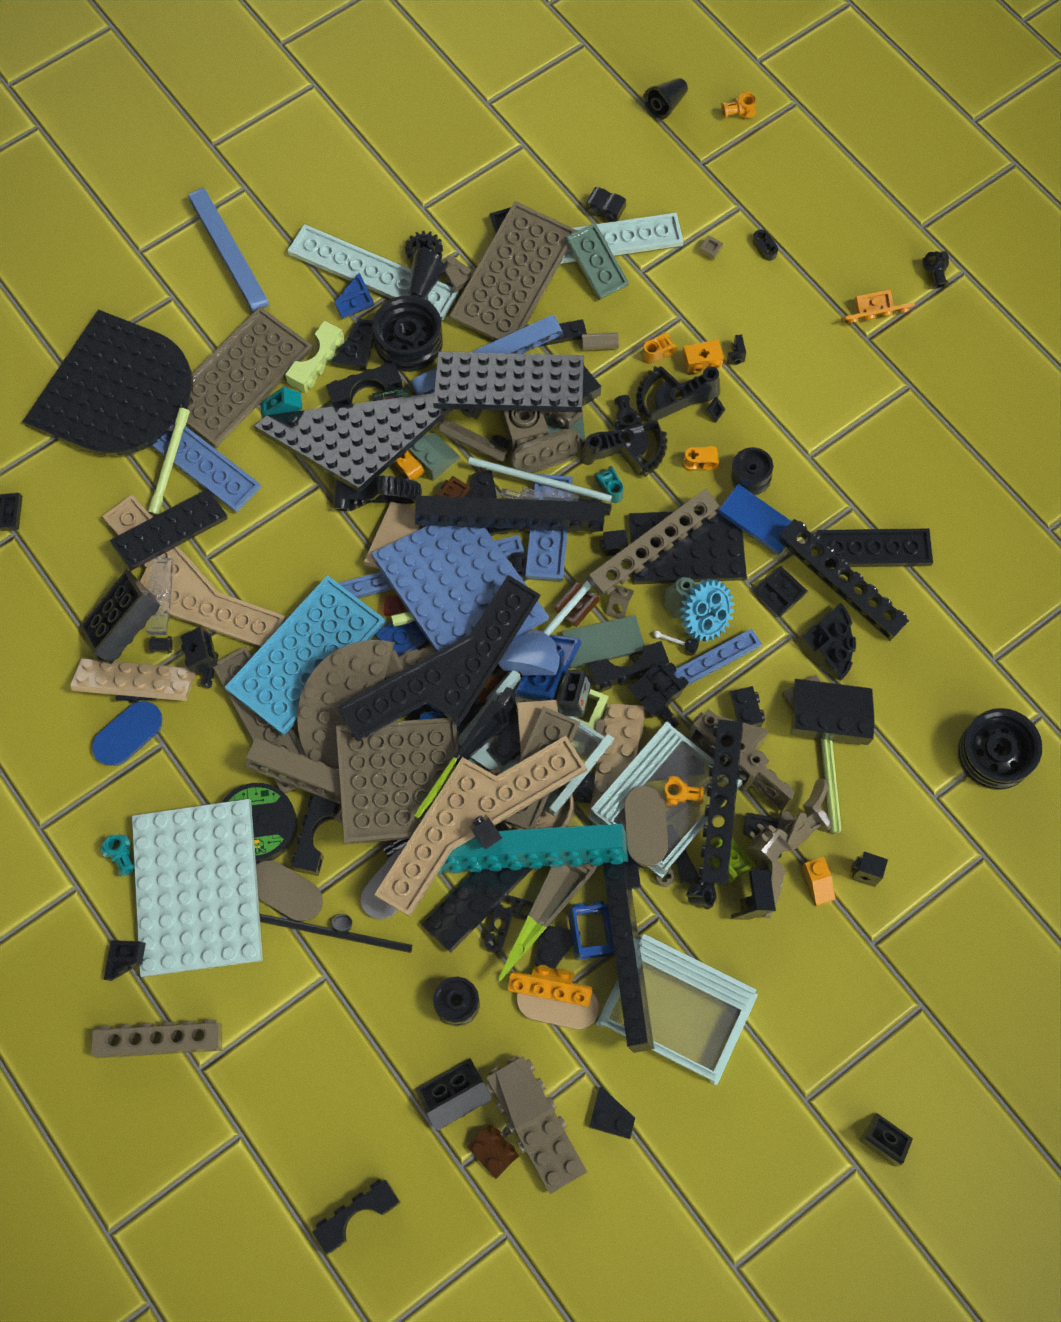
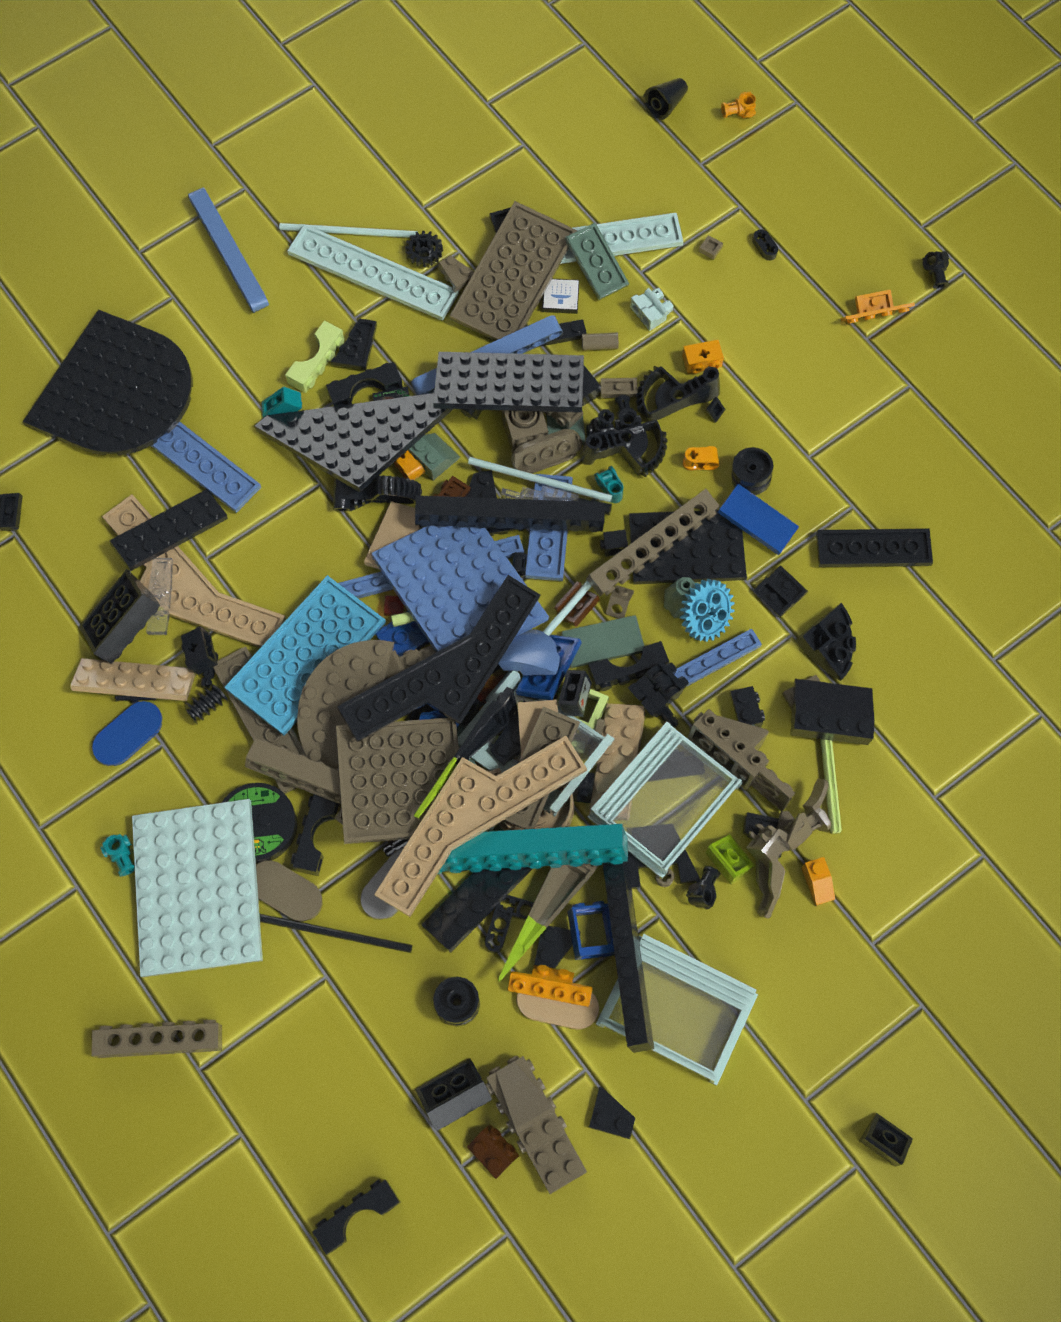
black wing [103,940,146,981] -> none
yellowish green piece [148,408,190,515] -> none
black bush [150,636,173,653] -> none
dark tan plate [186,307,313,448] -> none
black piece [332,914,352,933] -> none
blue wing [335,273,374,319] -> none
black wheel [373,295,443,371] -> none
black cone [408,249,448,299] -> none
dark tan plate [439,420,511,461] -> none
black brick [469,815,502,850] -> none
black piece [491,435,509,448] -> none
black brick [586,187,626,222] -> none
dark tan tile [624,786,668,867] -> none
light orange piece [642,333,678,363] -> none
hinge [653,631,699,655] -> none
light orange connector [663,776,704,807] -> none
black brick [699,719,743,886] -> none
black bracket [727,334,746,365] -> none
black panel [731,869,776,920] -> none
black brick [777,519,909,641] -> none
black brick [850,851,888,887] -> none
black wheel [958,708,1042,790] -> none
none -> black piece [184,683,228,725]
none -> light aqua piece [279,223,418,238]
none -> white tile [542,279,579,314]
none -> black connector [586,409,614,436]
none -> dark tan plate [600,378,637,398]
none -> light aqua hips [630,288,673,331]

